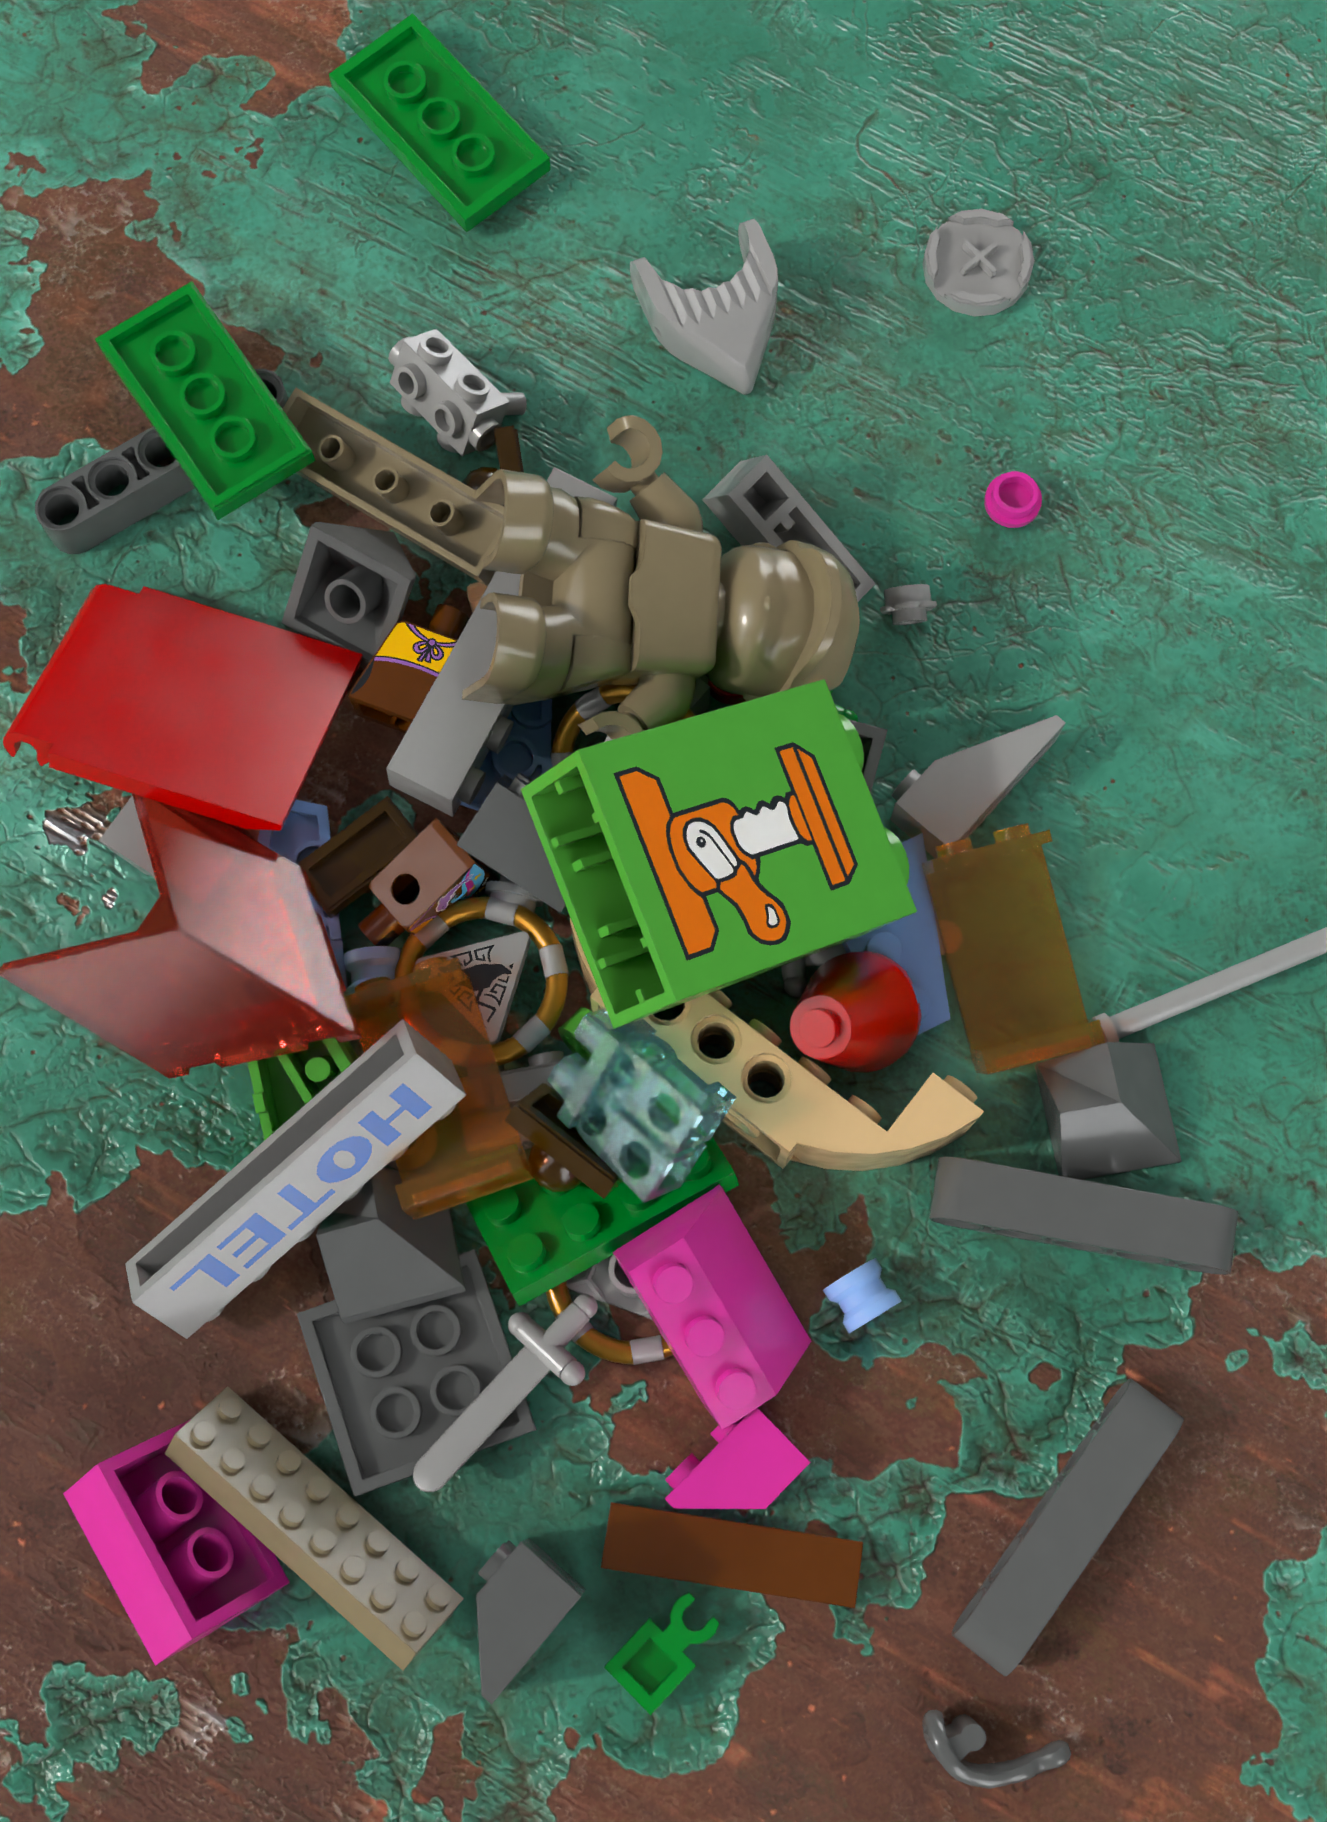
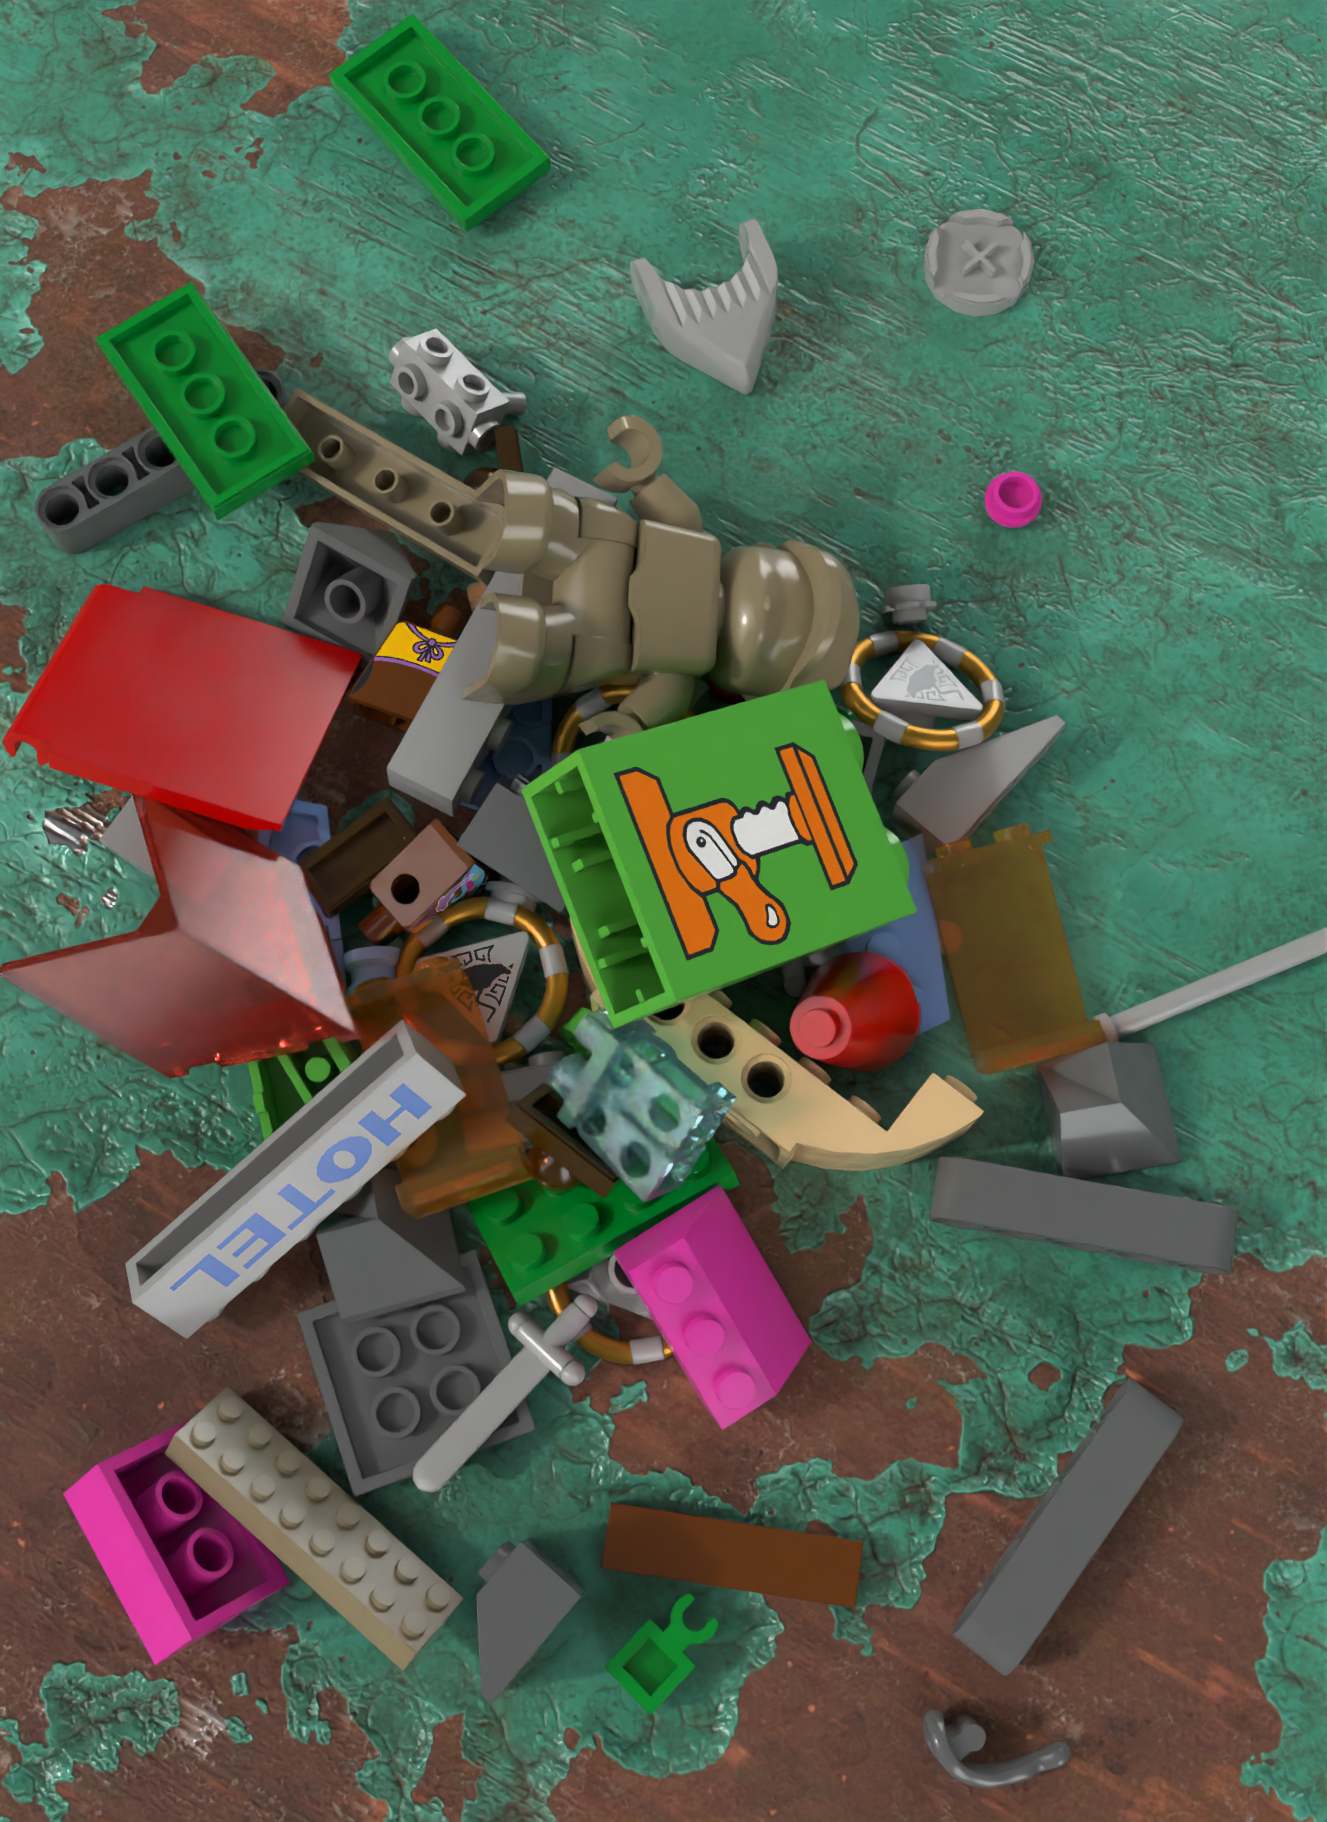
dark pink slope [665,1408,811,1509] -> none
light grey slope [702,455,875,602] -> none
light blue wheel [823,1258,902,1333] -> none
none -> piece [839,630,1006,751]

